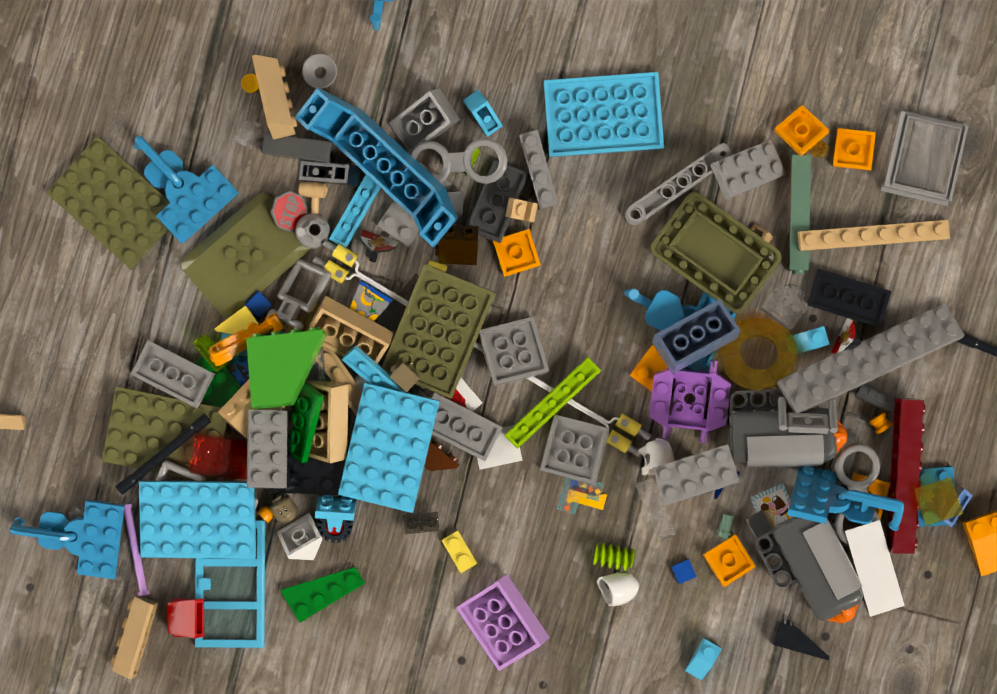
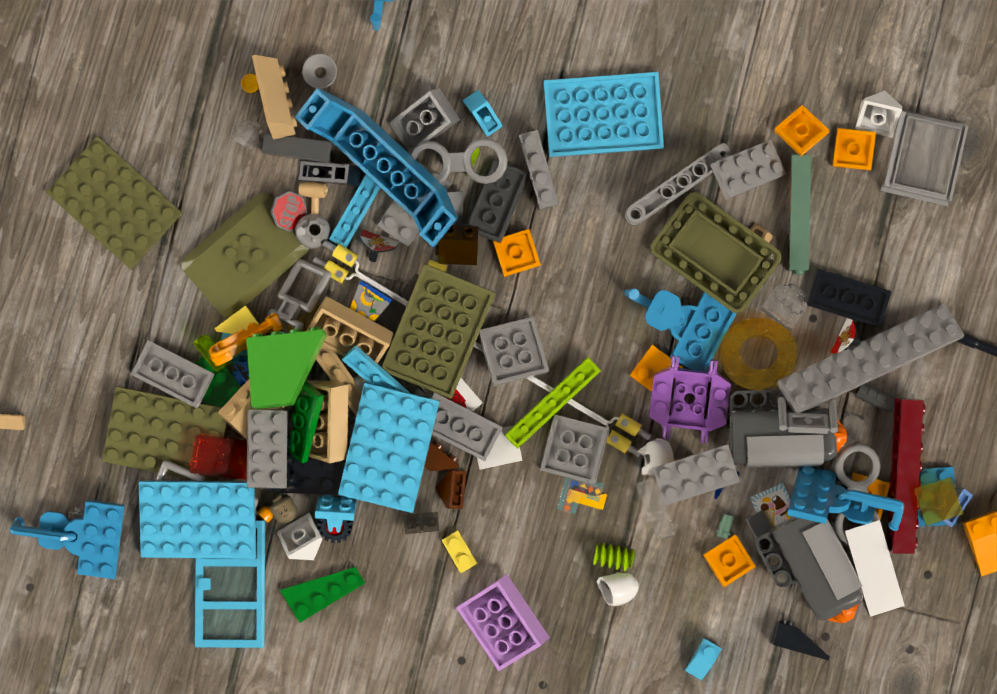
tan slope [111,595,159,679] -> none
black piece [116,413,211,495] -> none
lavender bar [124,504,150,596] -> none
dark azure plate [134,136,239,244] -> none
torso [166,598,204,638] -> none
blue tile [245,290,272,318] -> none
clear slope [306,347,325,381] -> none
dark tan brick [390,360,420,392] -> none
tan brick [505,198,538,222] -> none
sand blue brick [652,299,741,374] -> none
blue tile [671,559,697,584] -> none
medium azure slope [785,326,830,356] -> none
tan plate [798,220,950,251] -> none
clear yellow plate [810,139,829,158] -> none
light orange wheel [869,412,893,435] -> none
none -> reddish brown slope [435,470,466,509]
none -> white slope [855,91,903,138]

